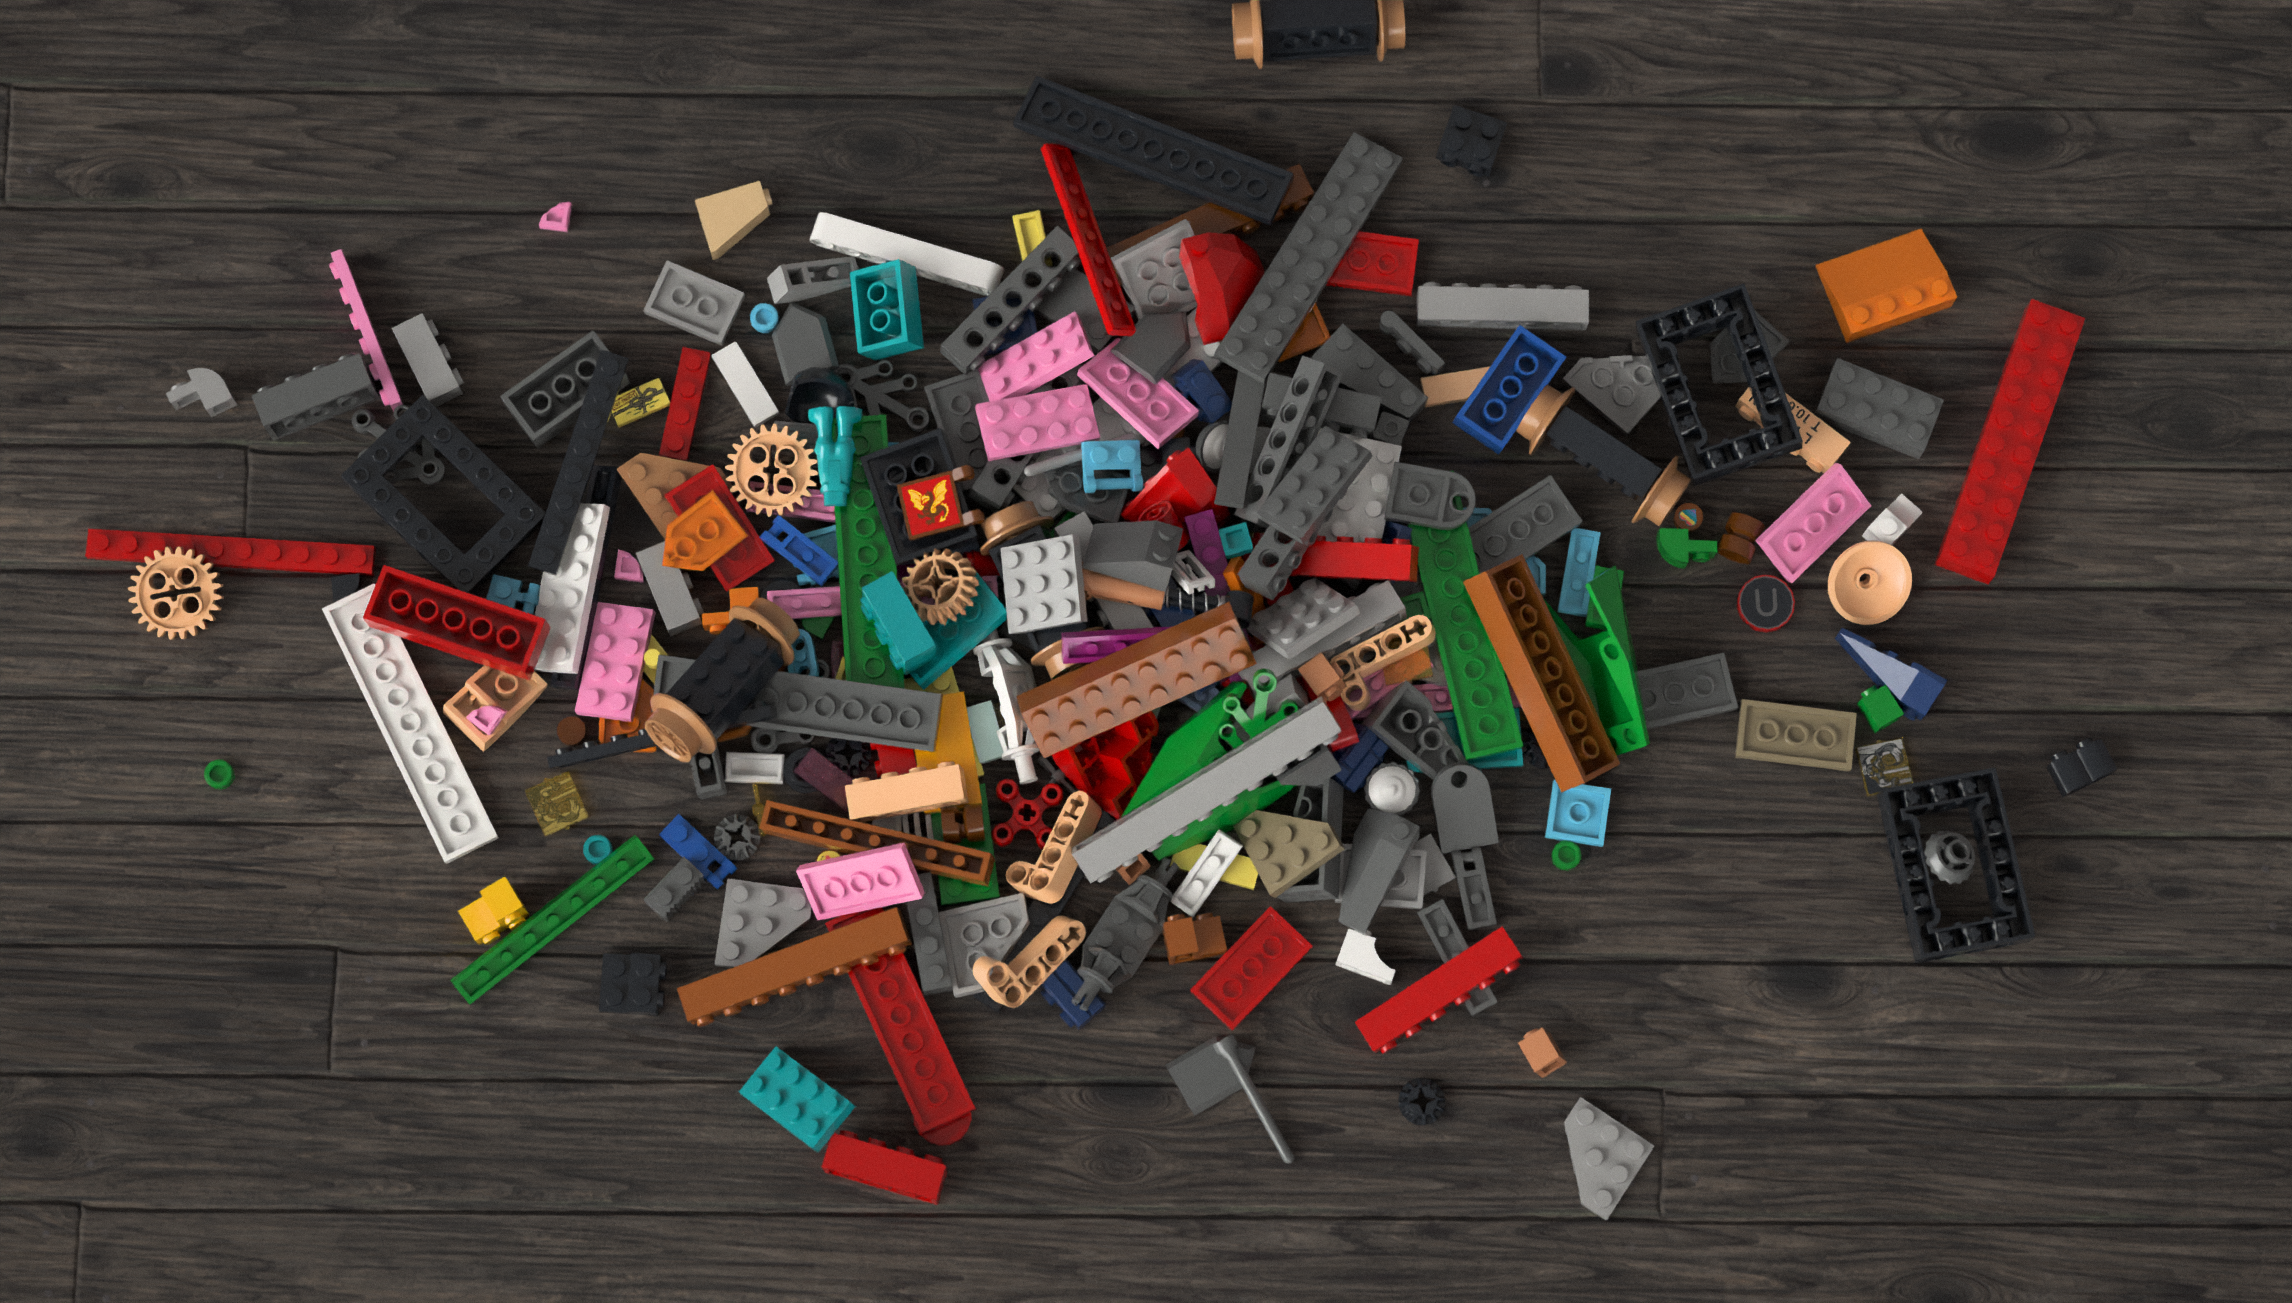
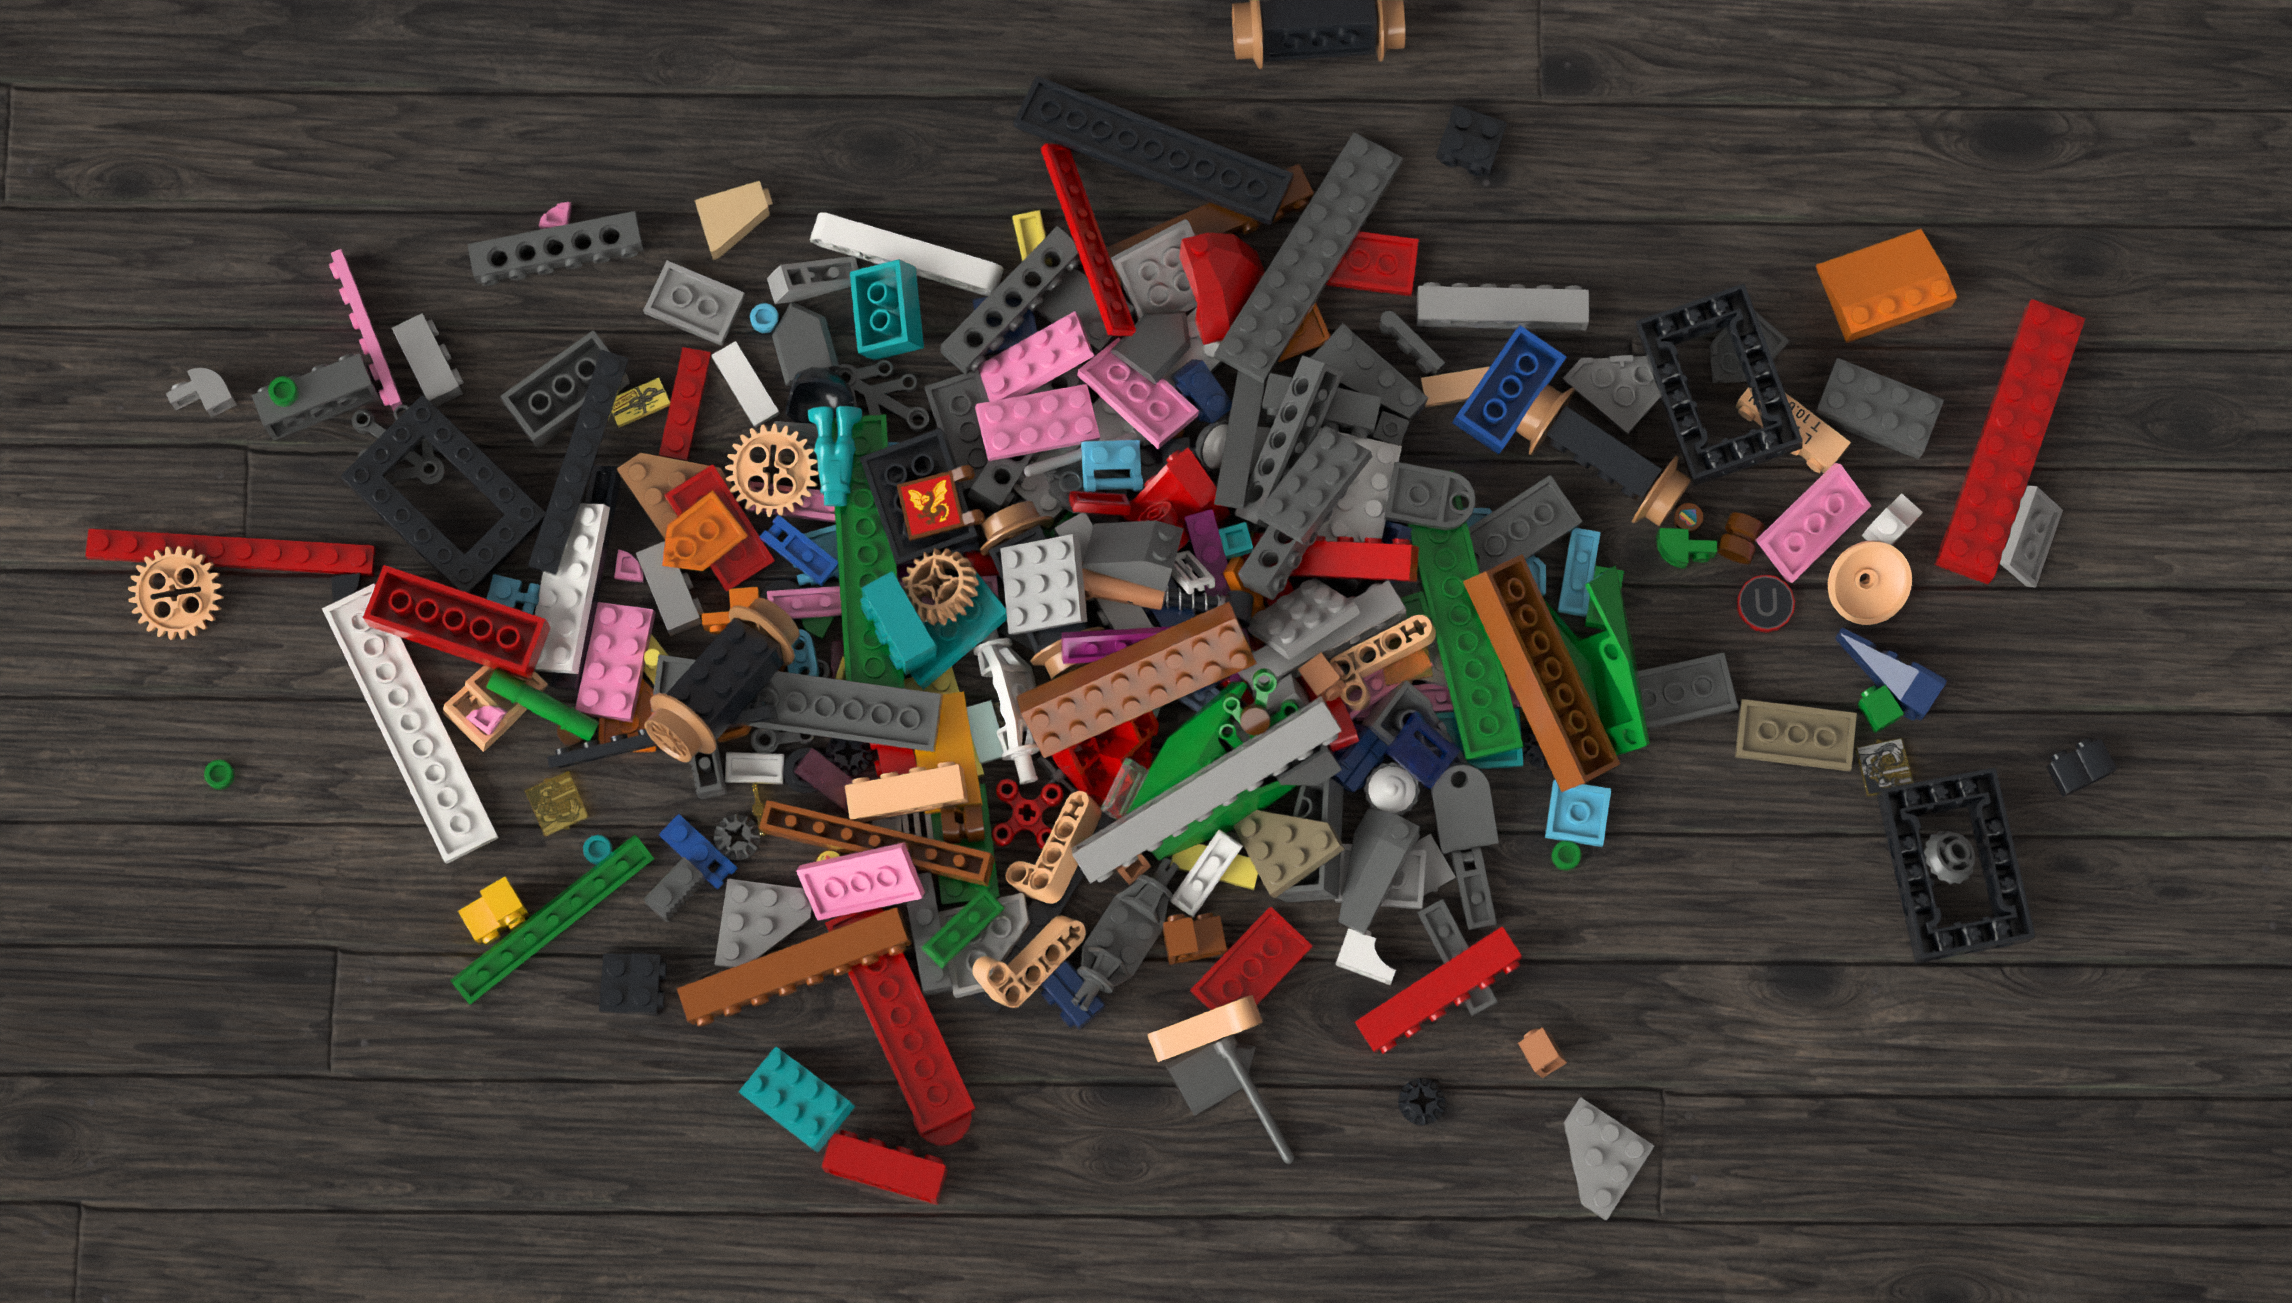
none -> green tile [268,376,299,407]
none -> dark grey brick [467,211,644,286]
none -> green piece [486,668,600,742]
none -> green tile [922,887,1005,969]
none -> red tile [1069,491,1131,516]
none -> clear tile [1100,758,1150,820]
none -> light nougat beam [1147,995,1263,1062]
none -> reddish brown tile [1240,704,1270,735]
none -> clear blue plate [1385,711,1461,789]
none -> light grey plate [2000,485,2063,588]

